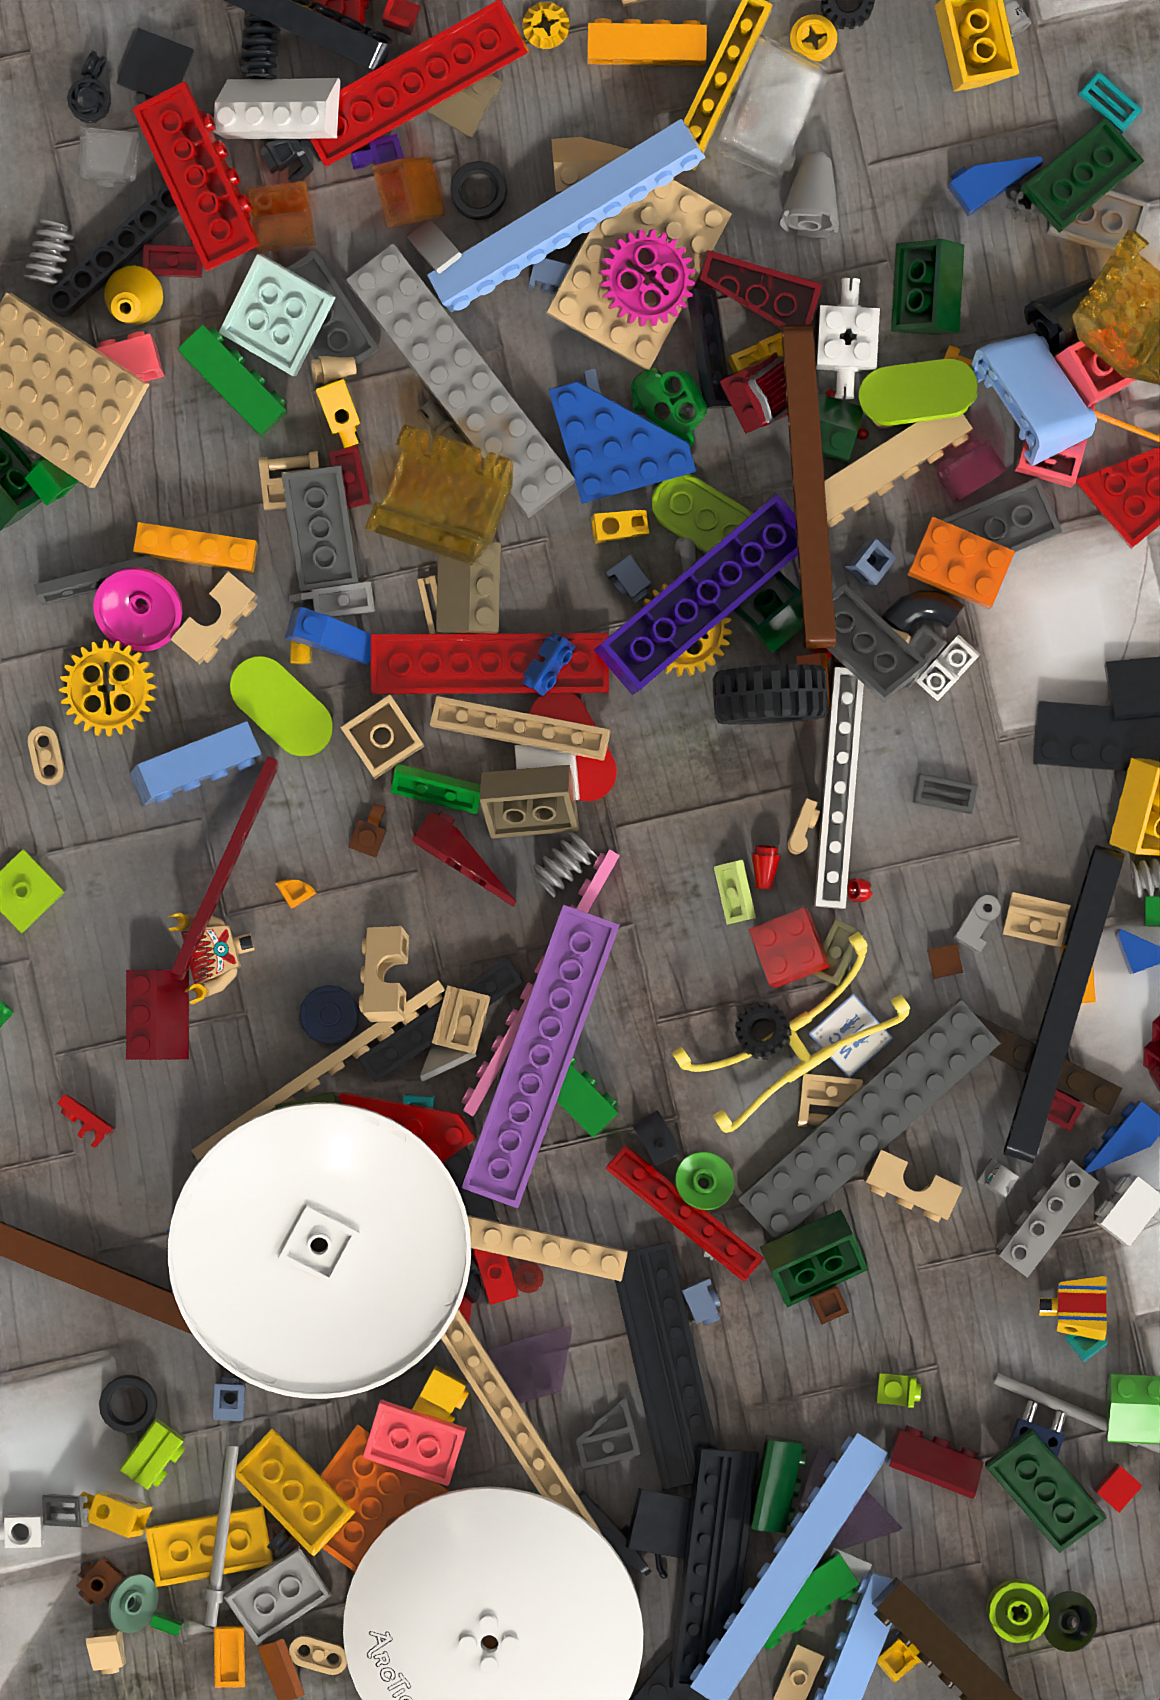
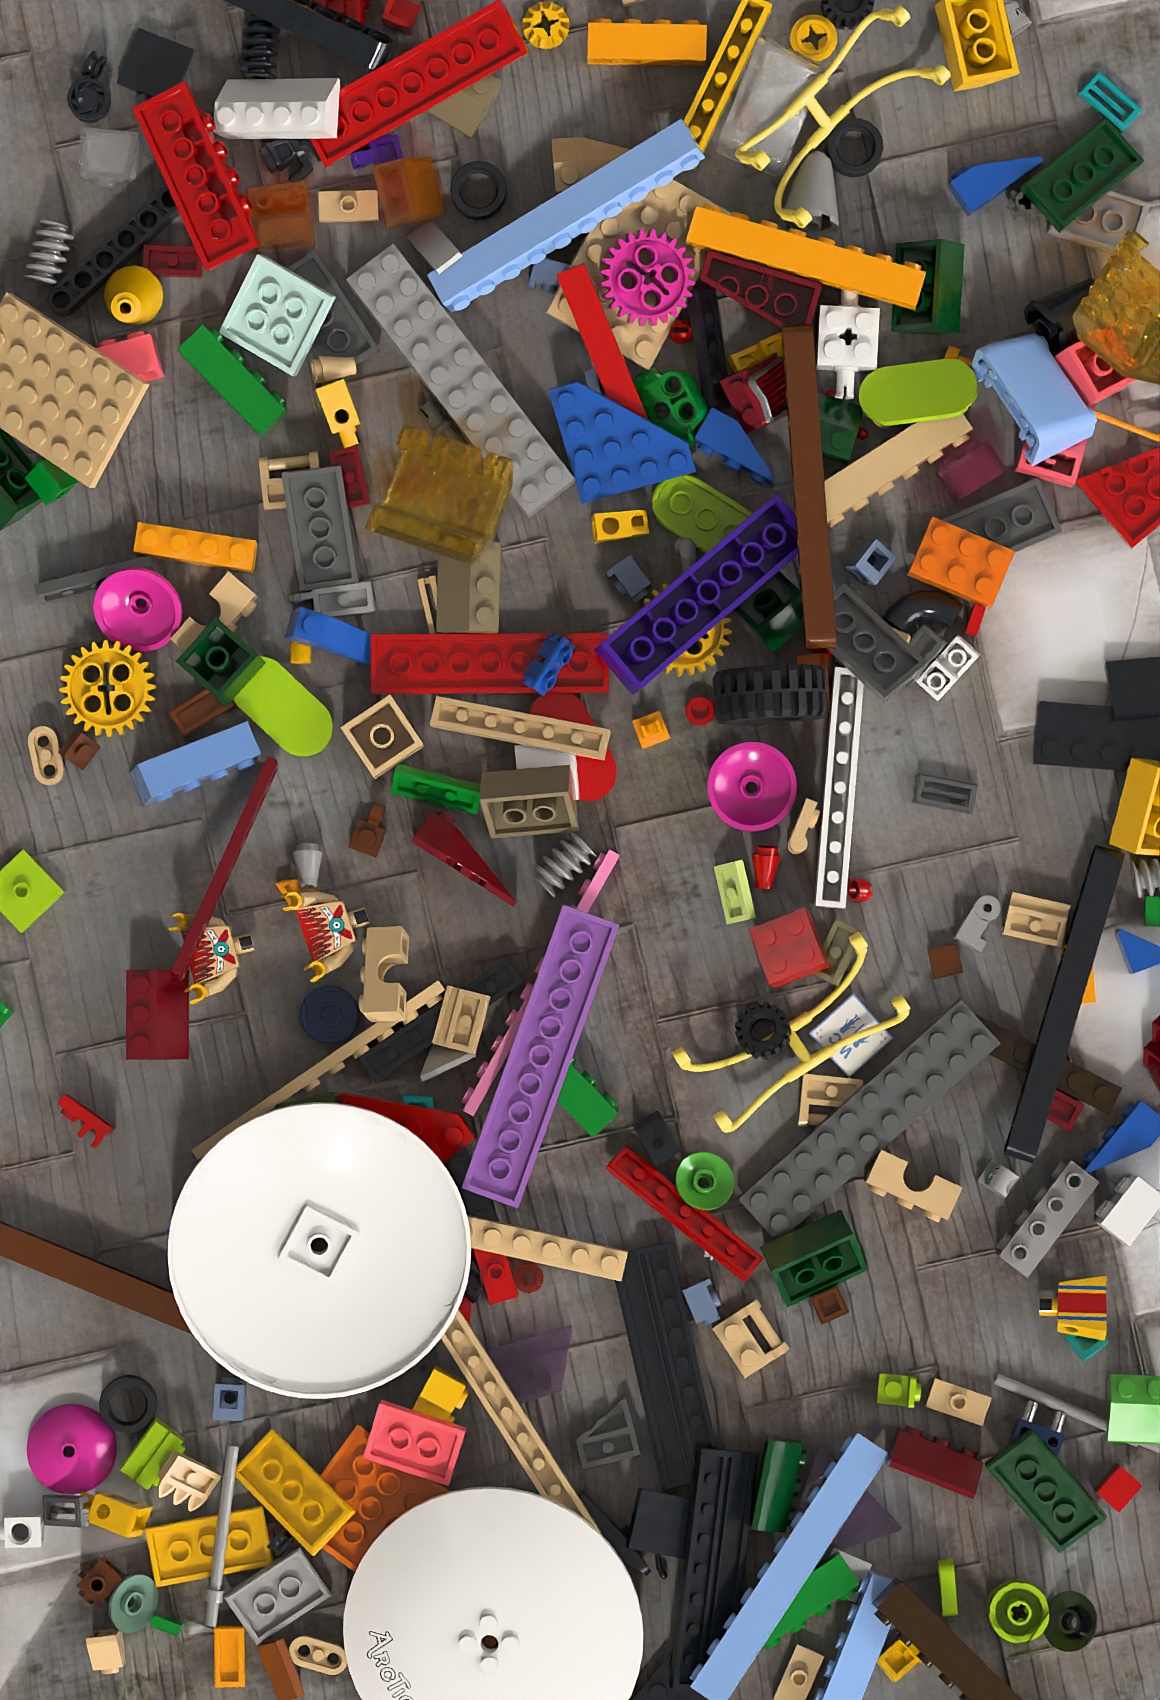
none -> dark pink dish [27,1404,117,1495]
none -> reddish brown plate [58,729,100,770]
none -> tan plate [157,1450,222,1512]
none -> dark orange tile [168,689,234,738]
none -> dark green slope [176,617,266,707]
none -> torso [281,891,370,982]
none -> light grey cone [293,843,322,889]
none -> tan plate [318,190,379,223]
none -> red tile [556,263,649,420]
none -> light orange tile [632,710,670,749]
none -> red hinge [669,319,692,344]
none -> red tile [685,696,714,726]
none -> light orange brick [686,204,926,310]
none -> blue slope [694,407,775,486]
none -> dark pink dish [707,742,797,832]
none -> tan plate [712,1299,790,1378]
none -> light yellow bar [735,5,951,228]
none -> black tyre [826,118,884,178]
none -> tan plate [925,1378,992,1426]
none -> lime beam [937,1558,958,1617]
none -> red tile [963,604,986,637]

